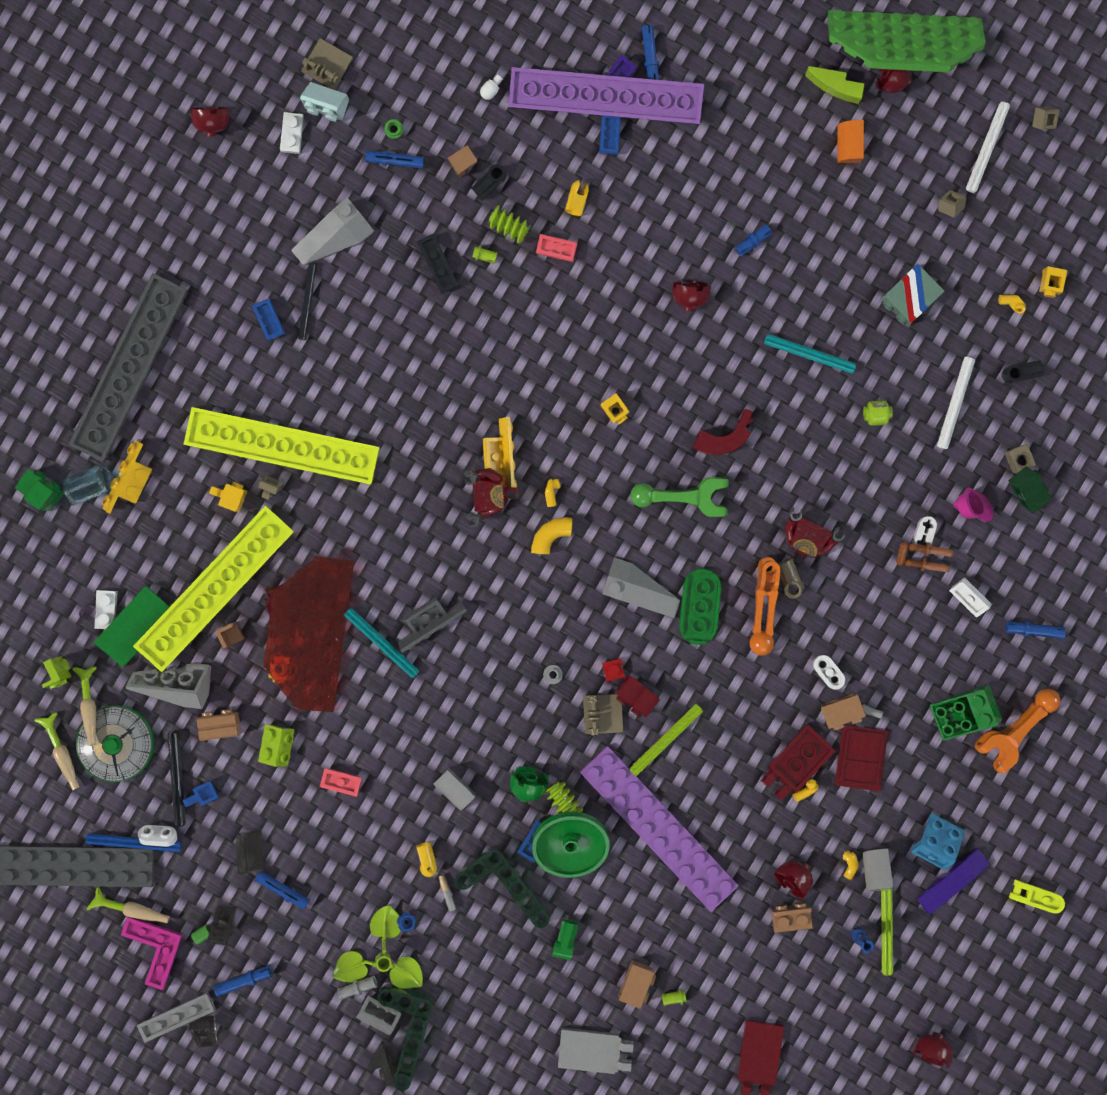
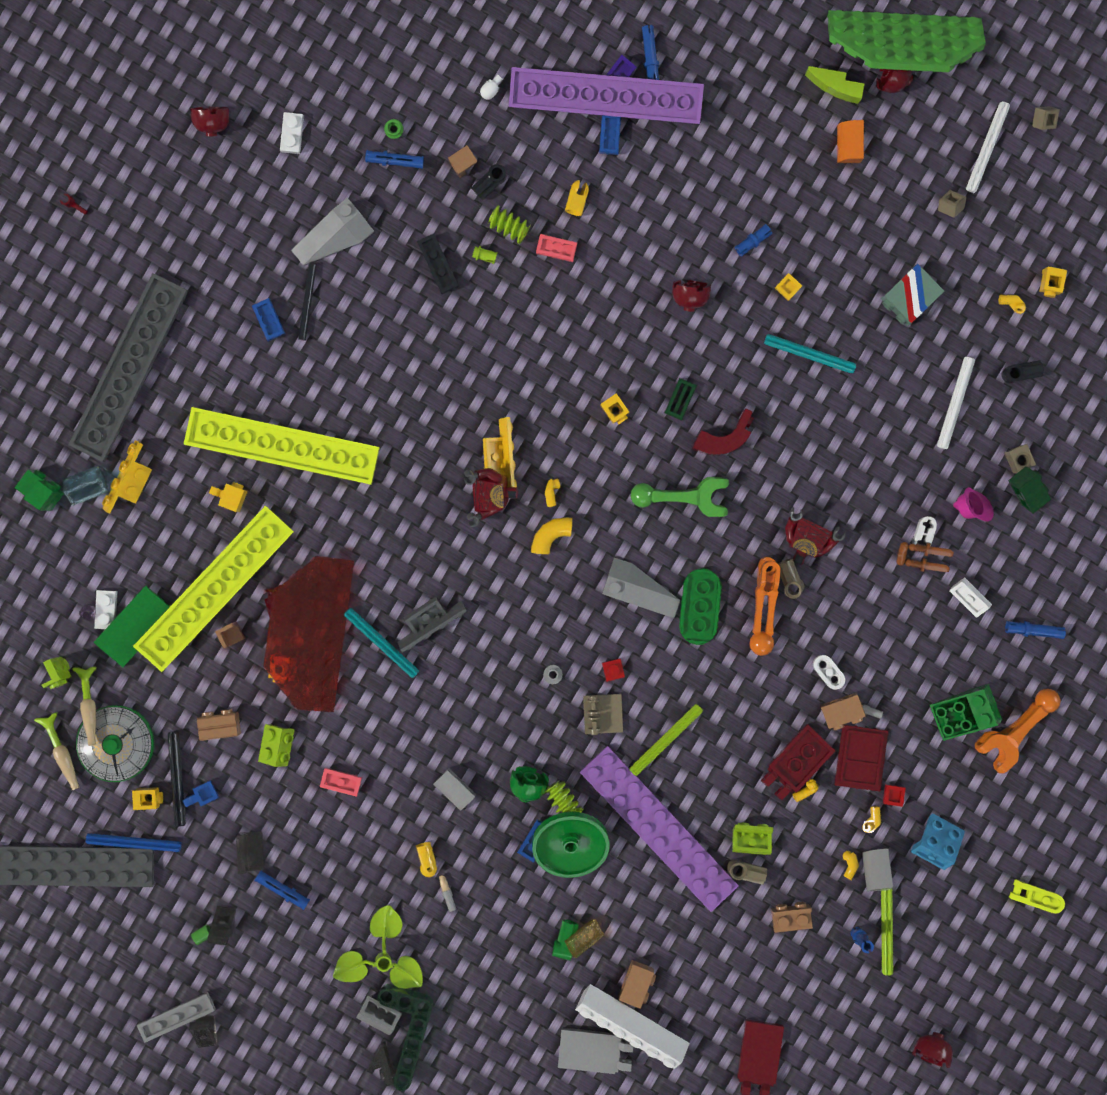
tan piece [87,887,170,923] -> none
dark pink plate [121,917,183,990] -> none
light grey wedge [125,663,211,709] -> none
white plate [138,825,177,847] -> none
blue pin [214,965,272,997] -> none
dark tan tile [258,476,283,500] -> none
light aqua slope [300,82,349,122] -> none
dark tan hinge [301,38,353,90] -> none
light grey pin [337,976,378,1000] -> none
blue plate [397,912,416,932] -> none
clear green beam [455,846,549,928] -> none
dark red brick [614,675,660,718] -> none
lime pin [662,989,687,1006] -> none
dark red cylinder [774,860,813,899] -> none
lime head [863,400,893,426] -> none
dark purple slope [917,849,989,914] -> none
none -> dark red hand [60,194,88,215]
none -> yellow brick [132,788,163,810]
none -> clear yellow plate [564,919,604,958]
none -> white brick [575,984,690,1069]
none -> dark green tile [664,378,697,421]
none -> dark tan piece [727,859,767,885]
none -> lime bracket [732,822,773,855]
none -> yellow plate [775,273,802,301]
none -> yellow arm [862,806,881,833]
none -> red plate [883,784,906,807]

